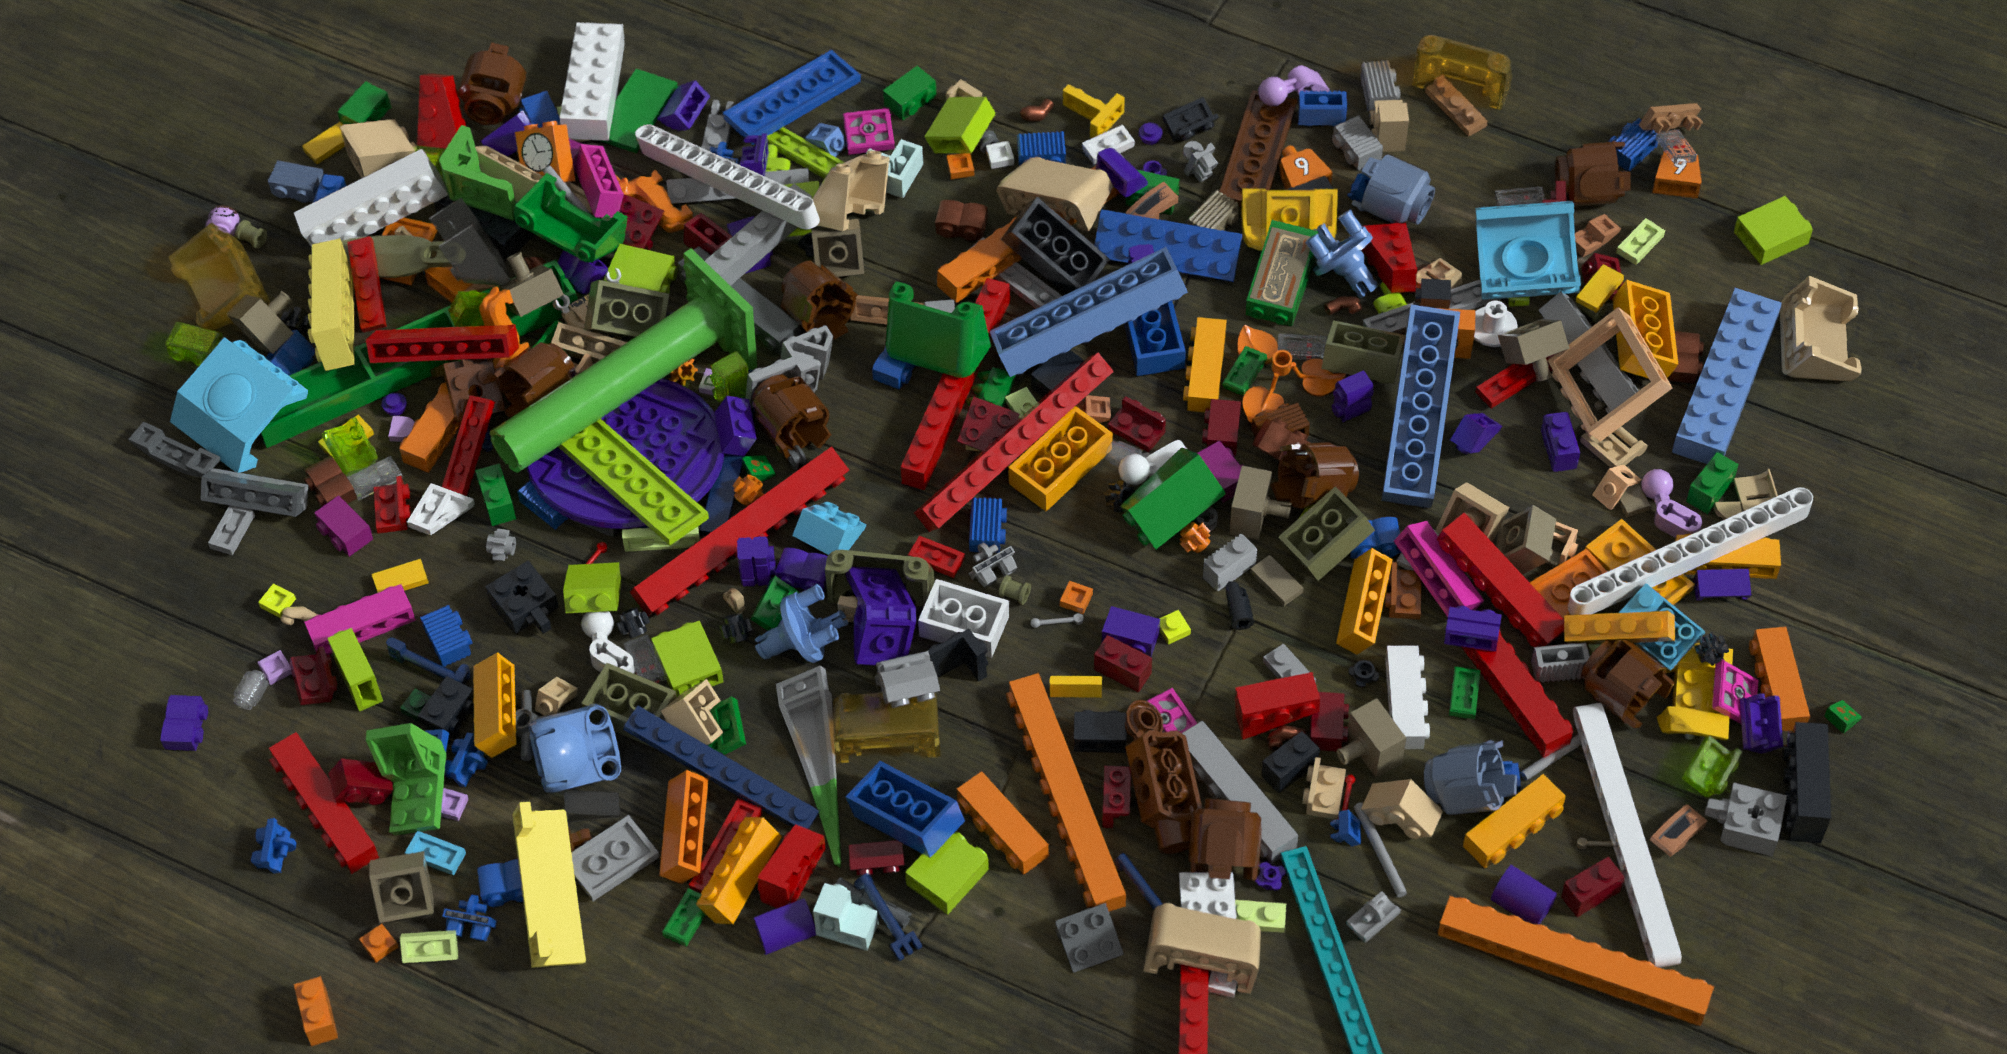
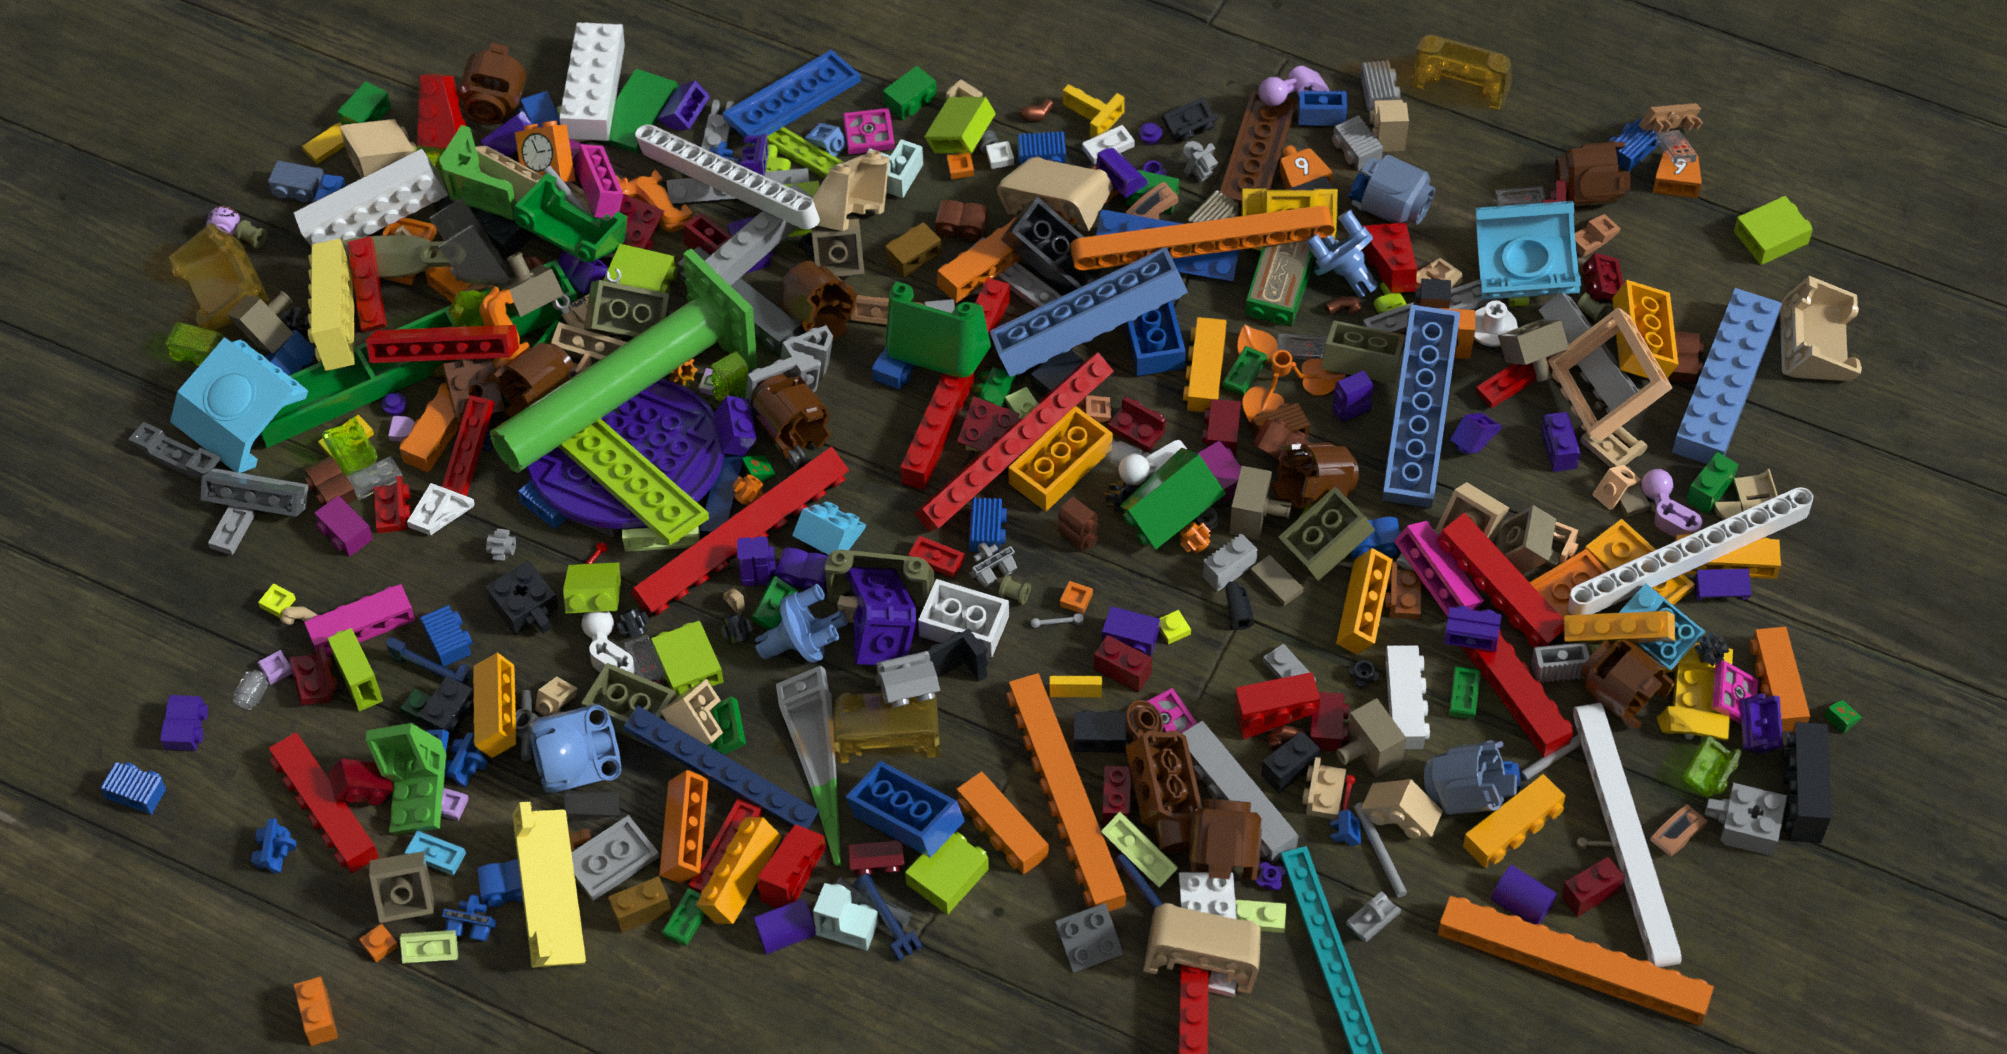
yellow tile [372,559,428,593] -> none
green brick [475,464,516,526] -> none
medium nougat plate [1425,75,1488,137] -> none
yellow tile [1576,264,1624,313] -> none
yellowish green plate [1616,218,1665,265] -> none
none -> blue brick [100,762,166,814]
none -> pearl gold brick [608,876,672,933]
none -> pearl gold brick [886,222,942,278]
none -> copper brick [1058,496,1098,552]
none -> orange beam [1070,206,1335,270]
none -> yellowish green plate [1101,812,1178,887]

